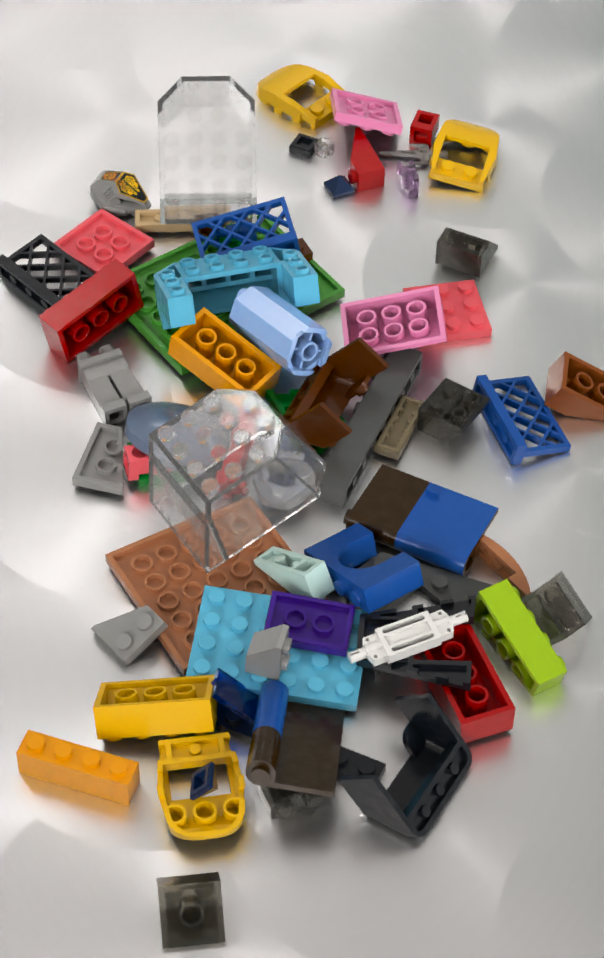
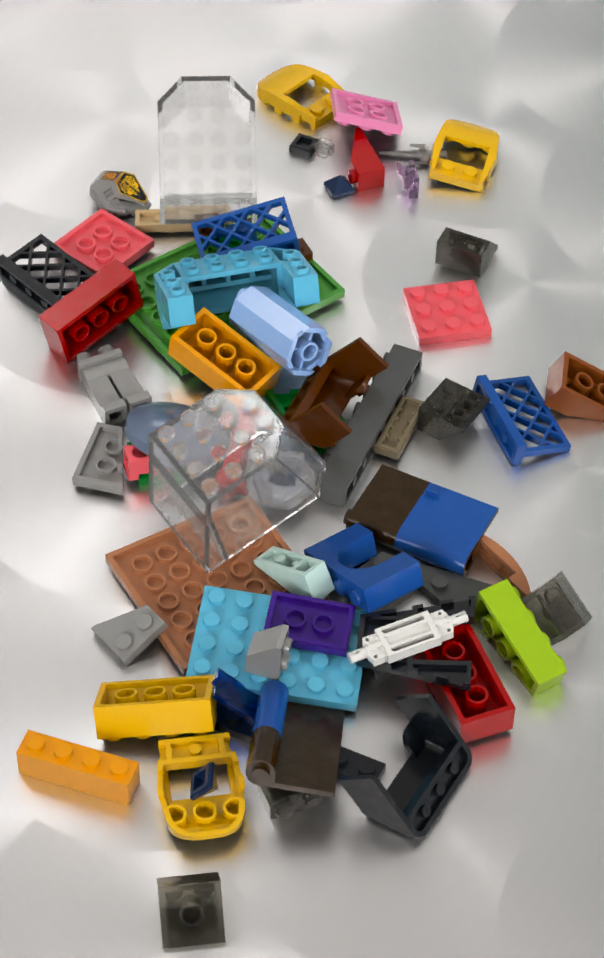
bright pink slope [340,285,447,355] -> none
red brick [409,110,440,149] -> none

